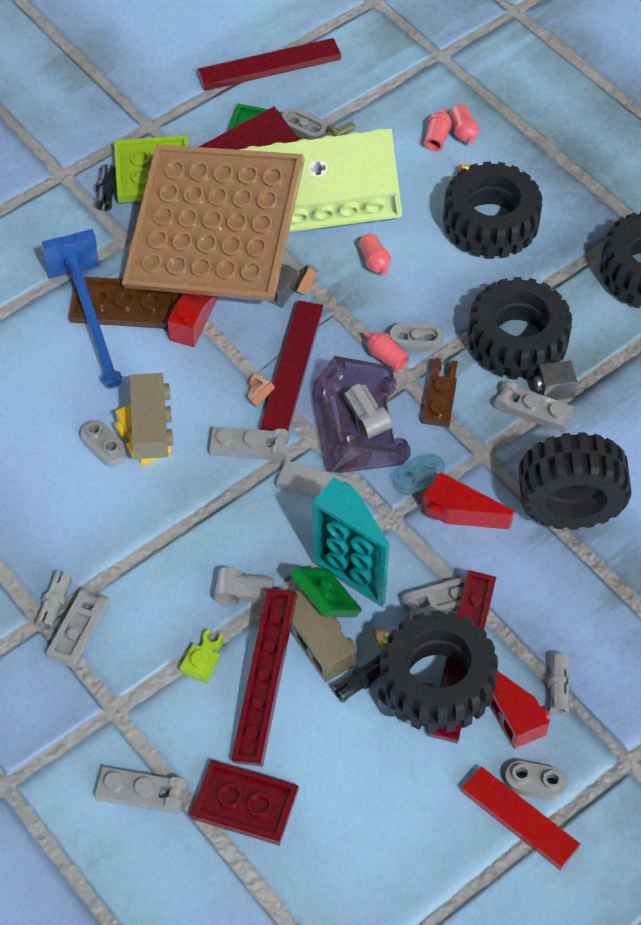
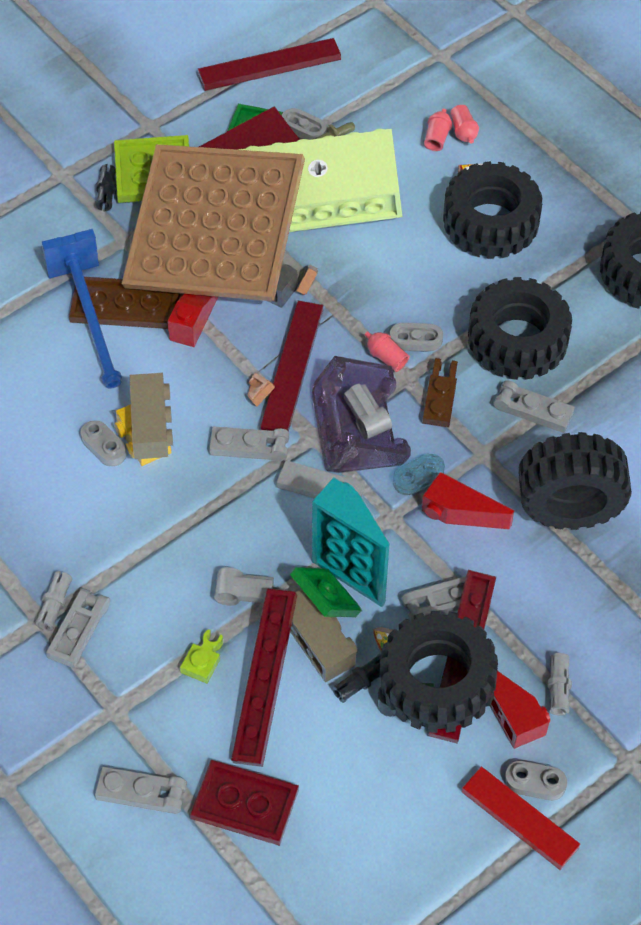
coral piece [358,233,391,275] -> none
flat silver brick [534,360,578,400] -> none

